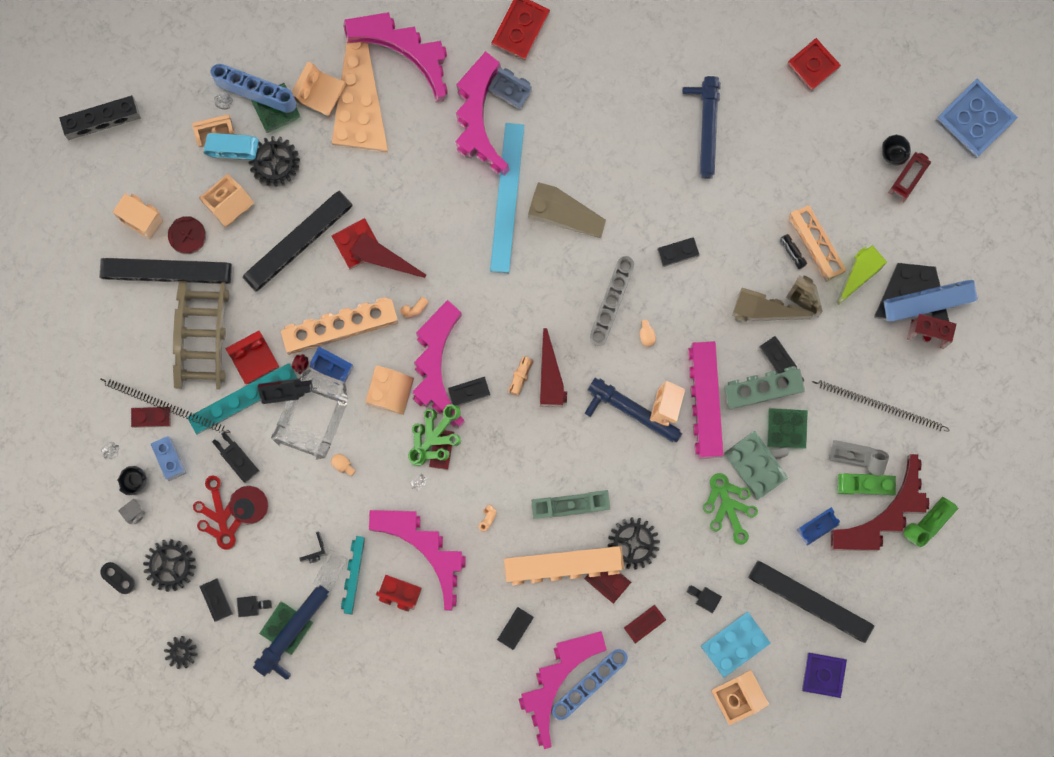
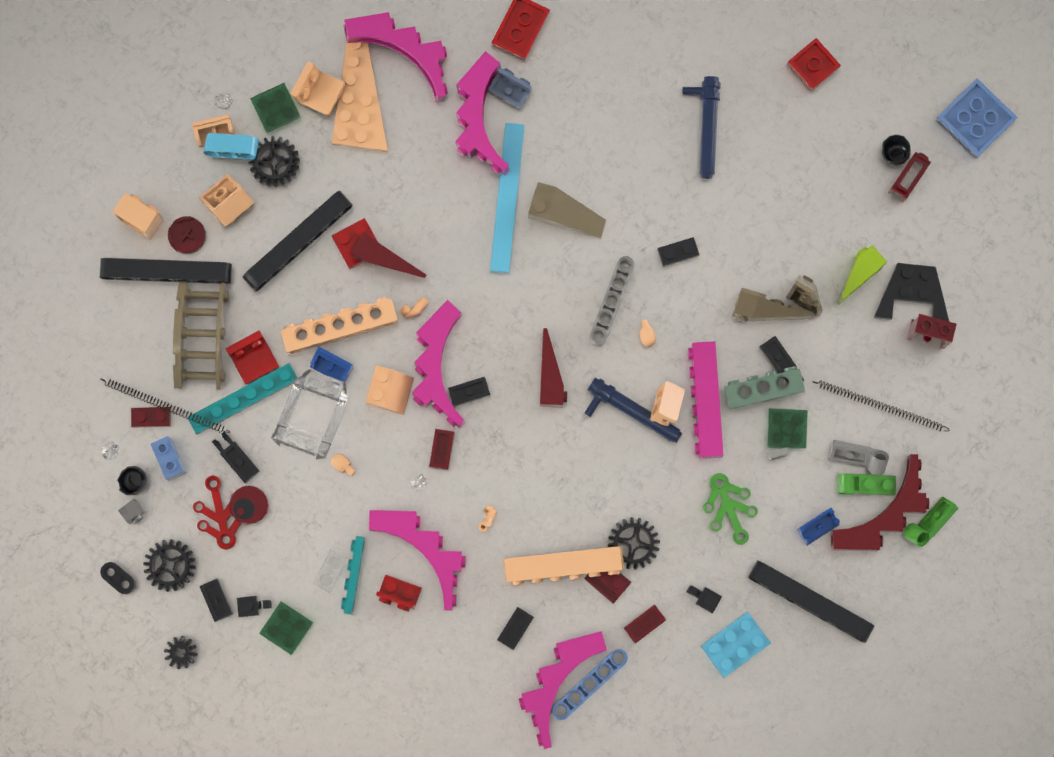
black brick [59,95,141,141] -> none
medium blue beam [210,64,296,113] -> none
dark blue cylinder [253,585,329,680] -> none
black hinge [257,379,313,404] -> none
dark red plate [292,354,309,374] -> none
black bracket [299,531,327,563] -> none
bright green plant [408,404,461,466] -> none
light nougat pin [508,356,534,396] -> none
sand green slope [531,490,610,519] -> none
light nougat slope [711,670,769,725] -> none
sand green plate [725,431,789,500] -> none
black axle [780,234,807,269] -> none
light nougat fence [789,205,846,282] -> none
dark purple tile [802,653,847,698] -> none
medium blue beam [883,280,978,321] -> none

